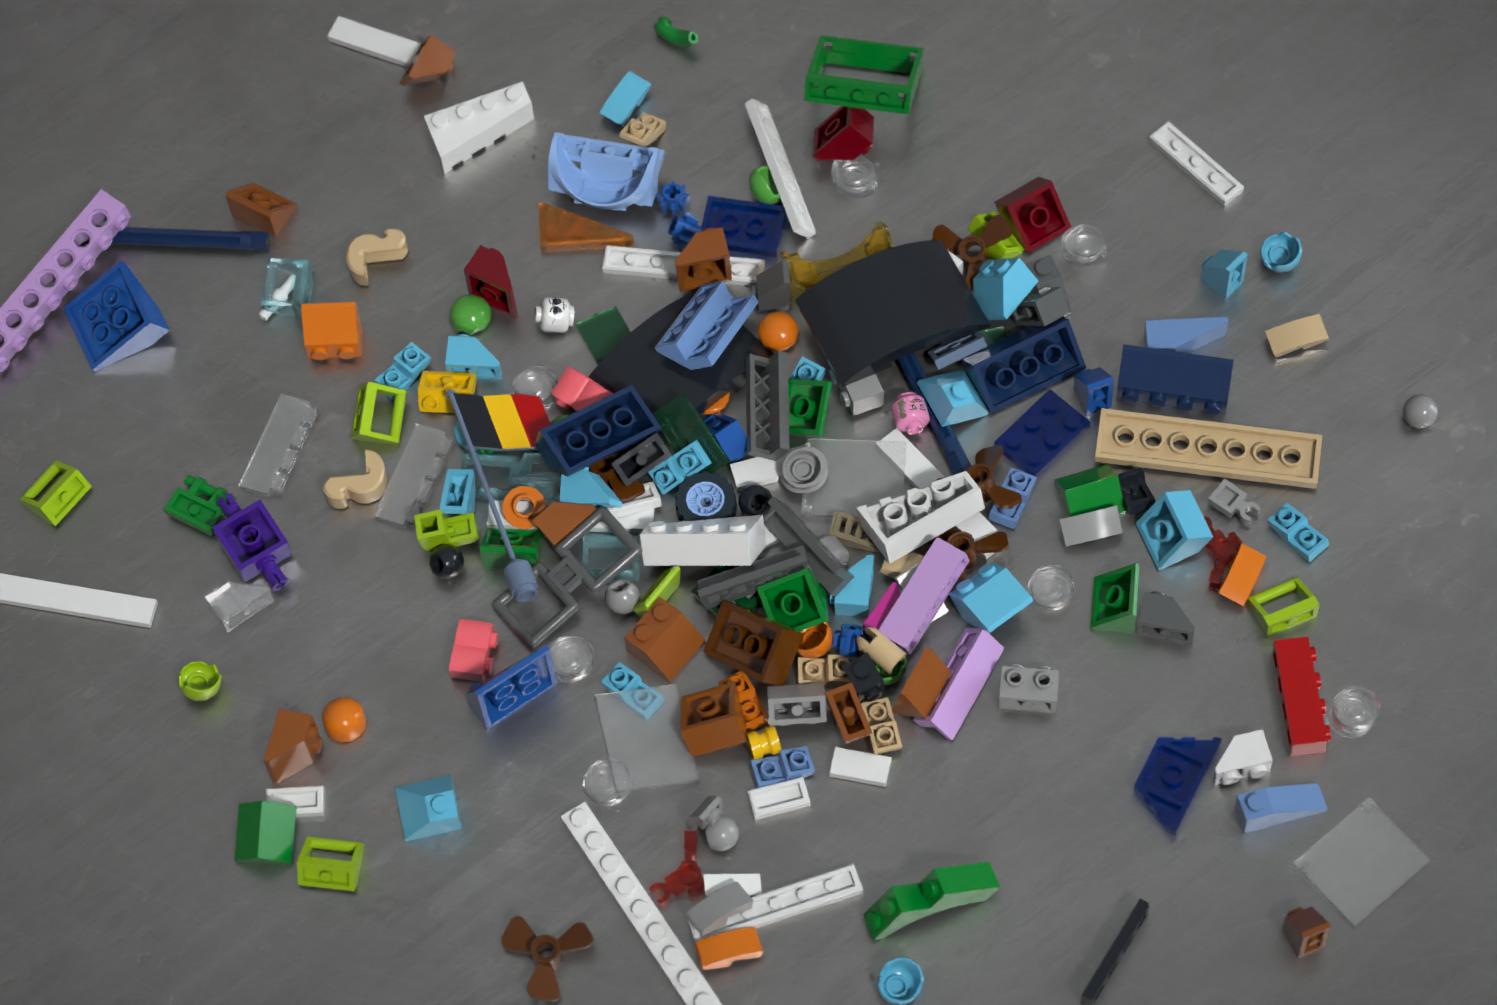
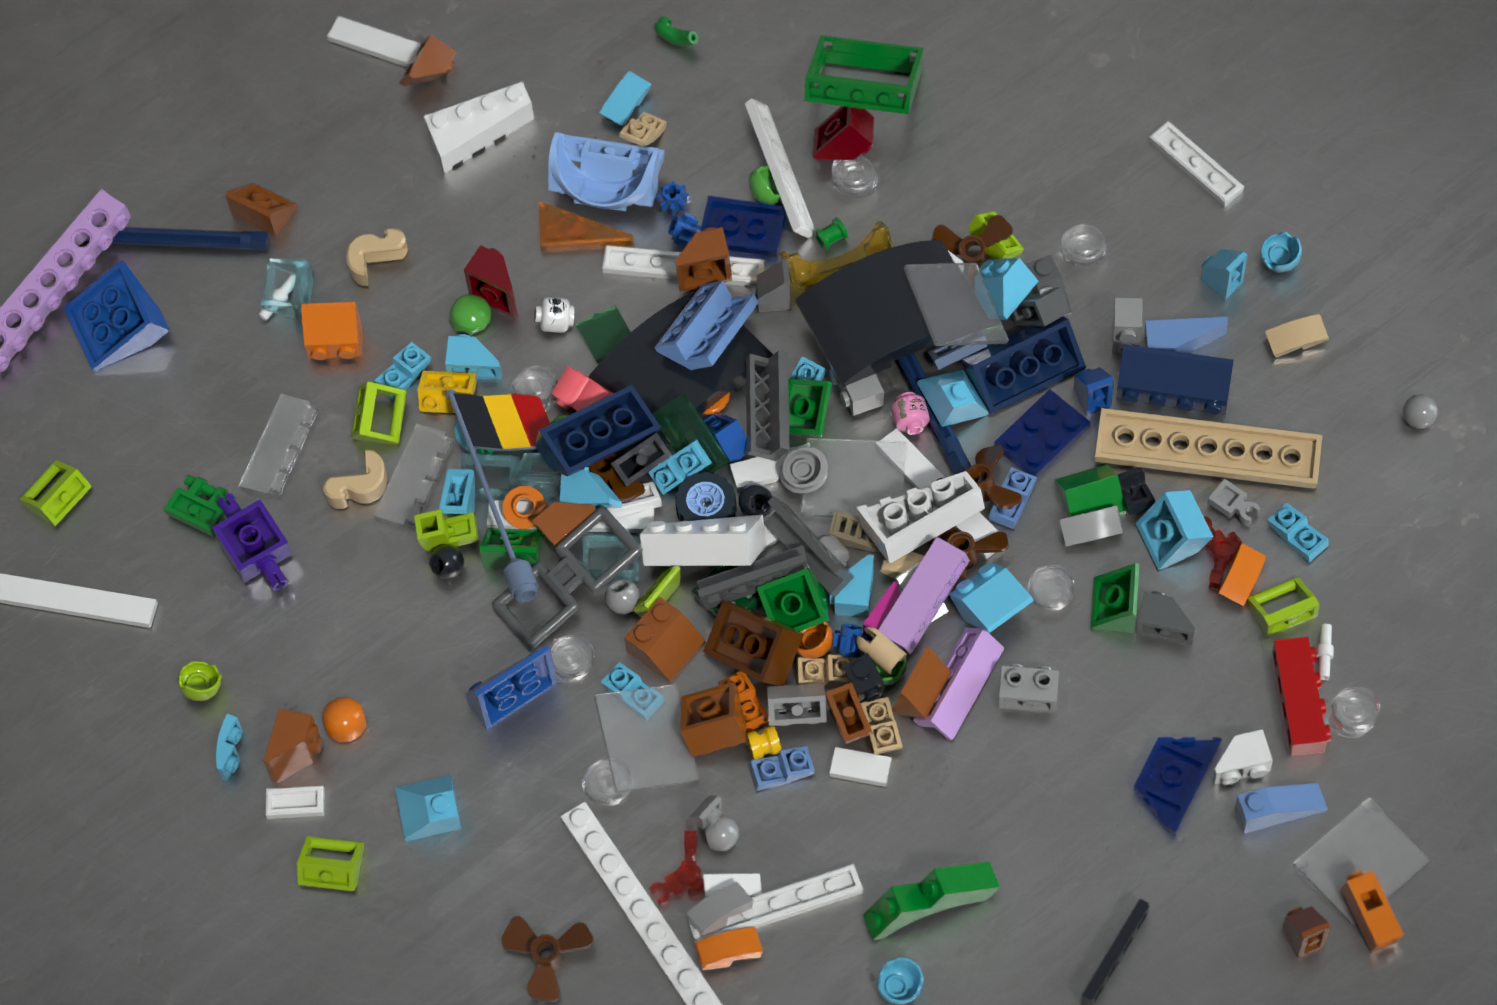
clear slope [205,581,274,632] -> none
green slope [234,800,297,864] -> none
coral brick [449,618,499,682] -> none
white tile [747,777,811,820] -> none
orange hair [758,311,799,352] -> none
dark red slope [994,177,1072,253] -> none
none -> medium azure slope [216,713,242,781]
none -> green bush [813,217,848,251]
none -> clear piece [904,263,1009,346]
none -> light grey brick [1112,298,1143,355]
none -> white bar [1316,624,1334,680]
none -> orange brick [1341,870,1404,952]

